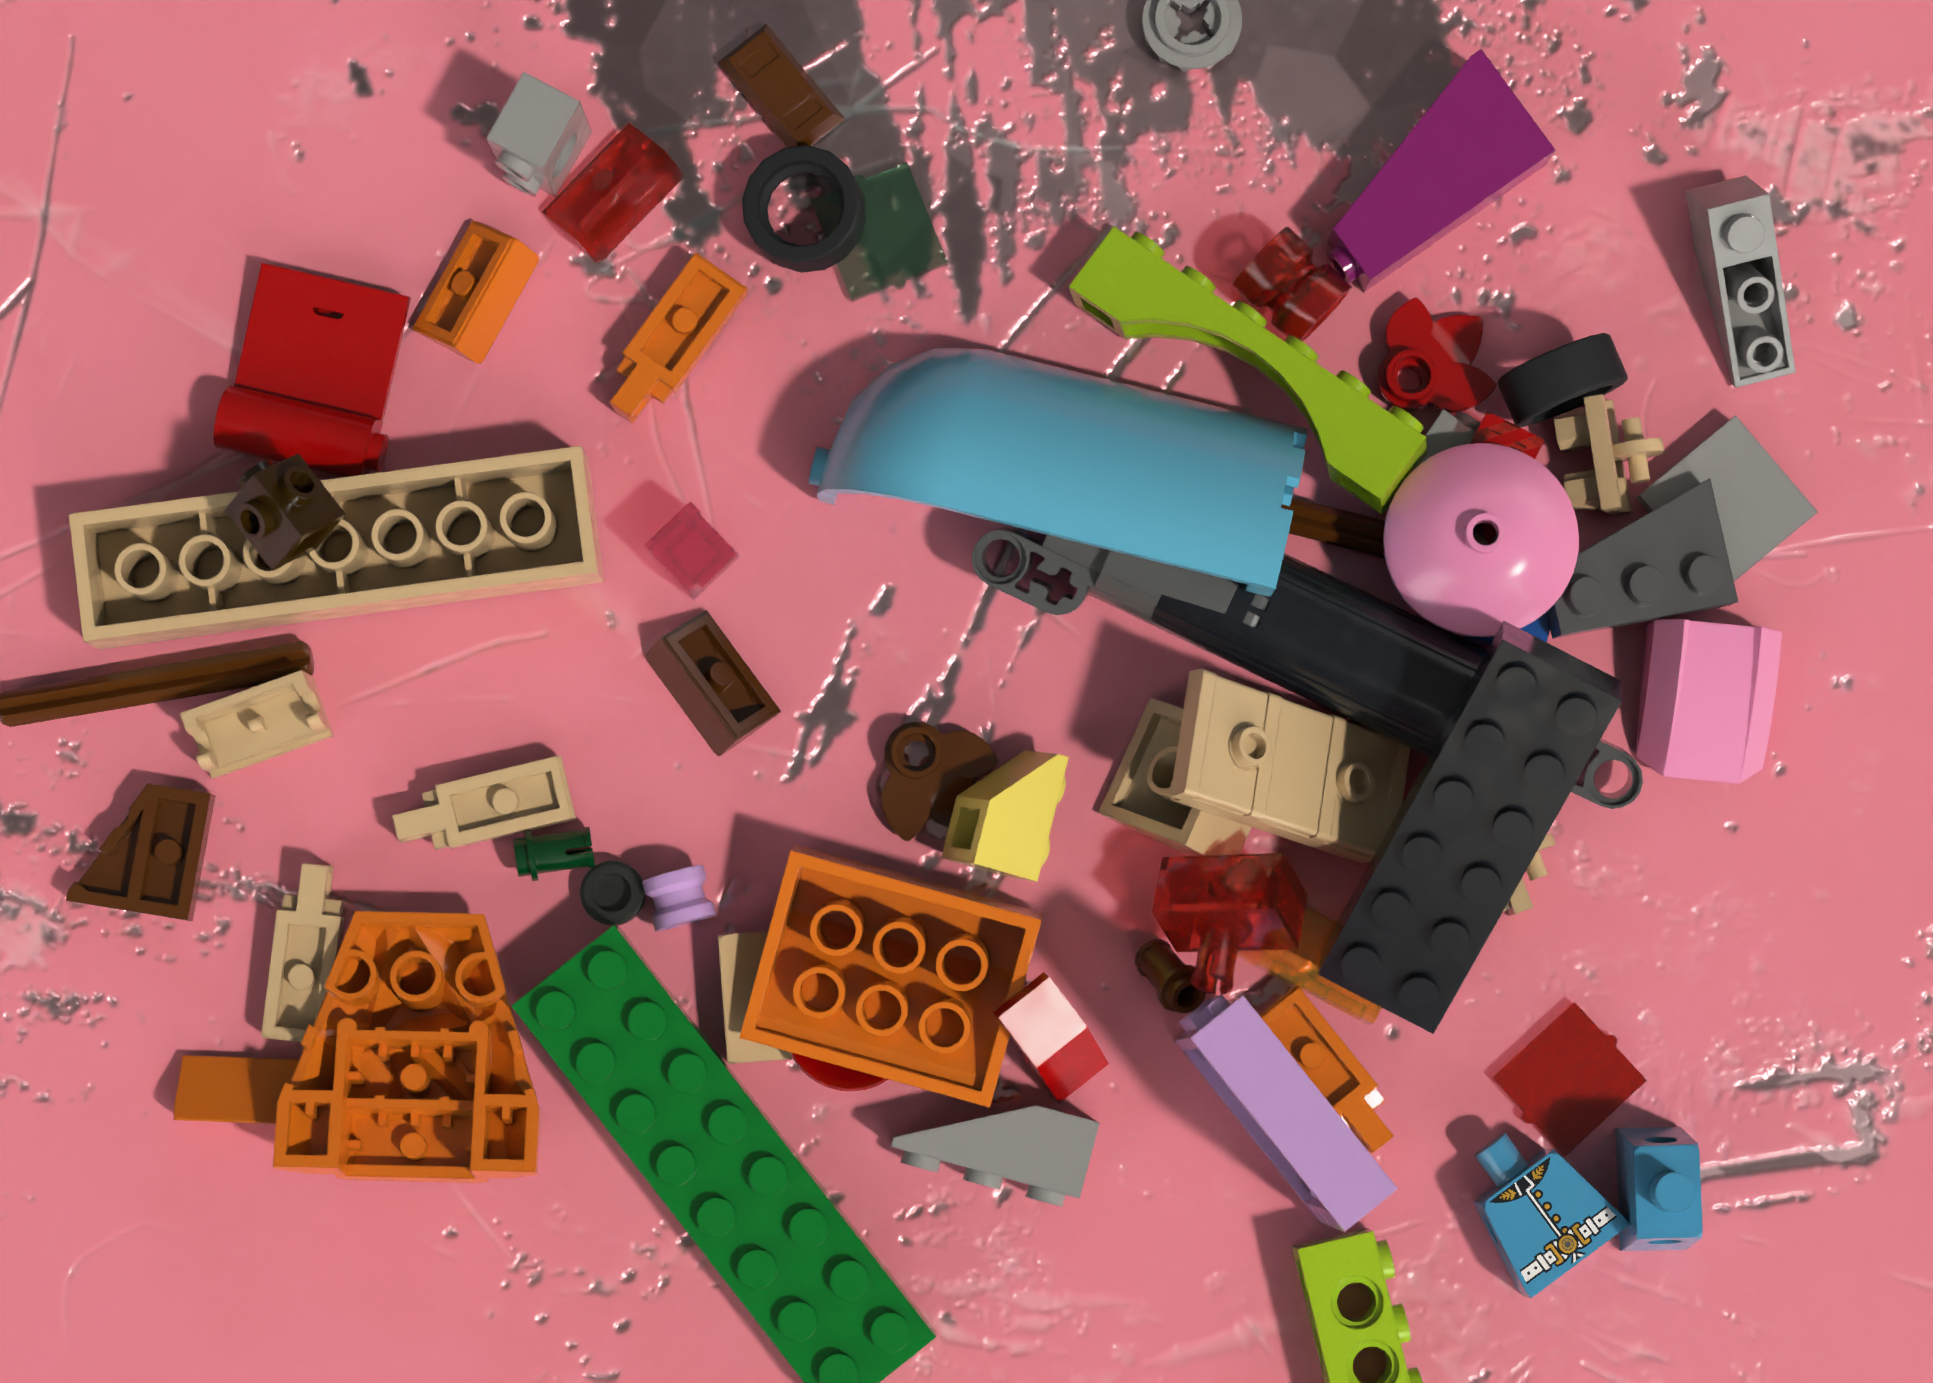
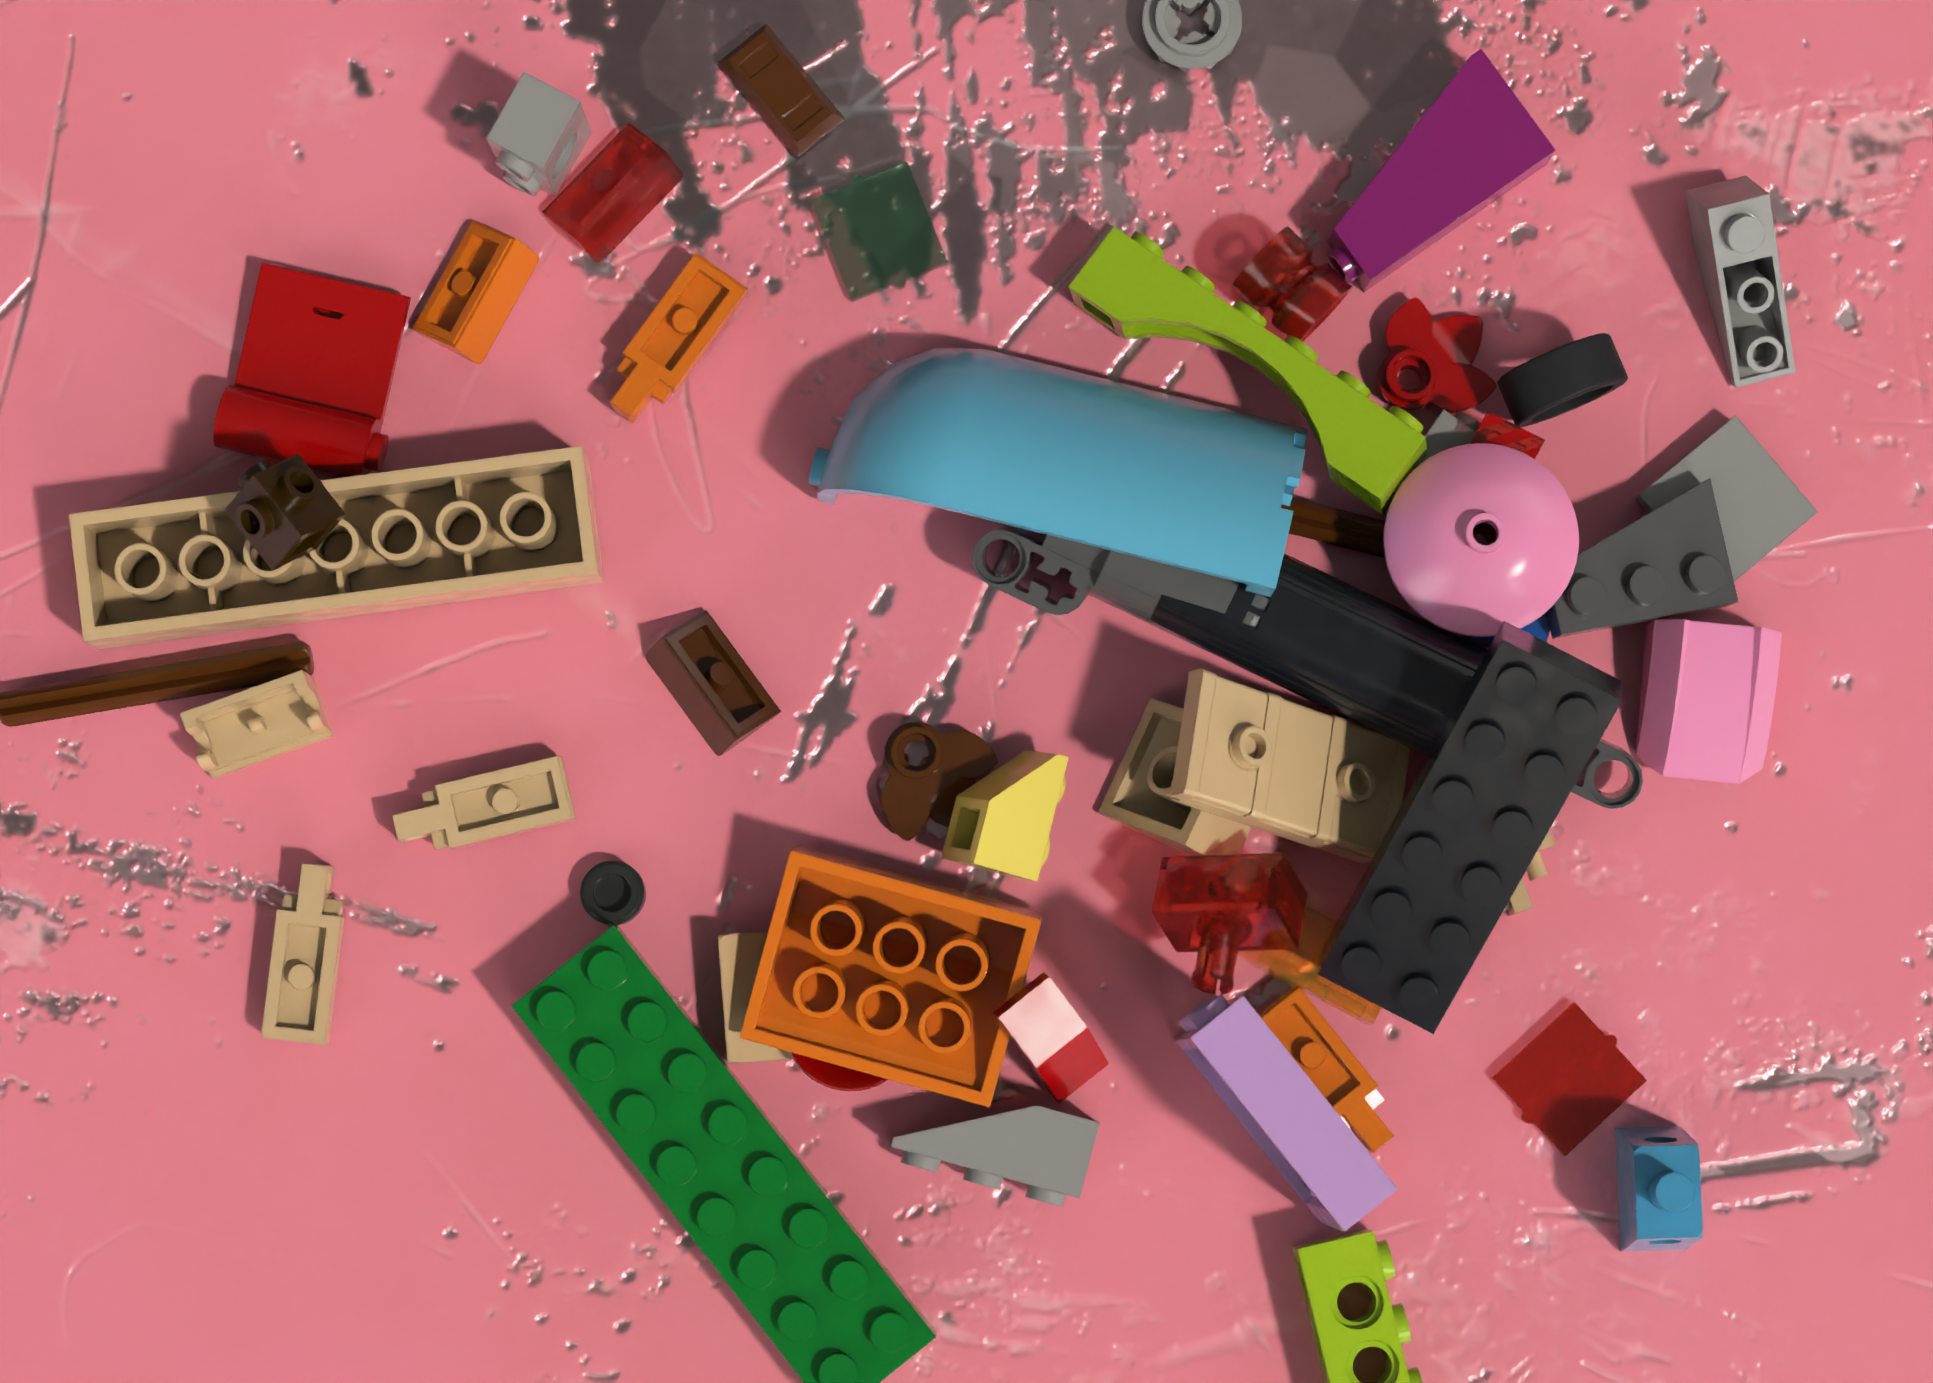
reddish brown wing [66,783,216,921] -> none
orange slope [173,1055,299,1124] -> none
orange wedge [273,911,541,1183] -> none
dark green pin [513,826,595,881] -> none
lavender wheel [642,865,717,932] -> none
clear pink panel [644,502,739,600] -> none
black tyre [742,145,867,273] -> none
reddish brown pin [1135,939,1206,1013] -> none
dark azure torso [1474,1133,1630,1298] -> none
tan hips [1554,394,1664,516] -> none

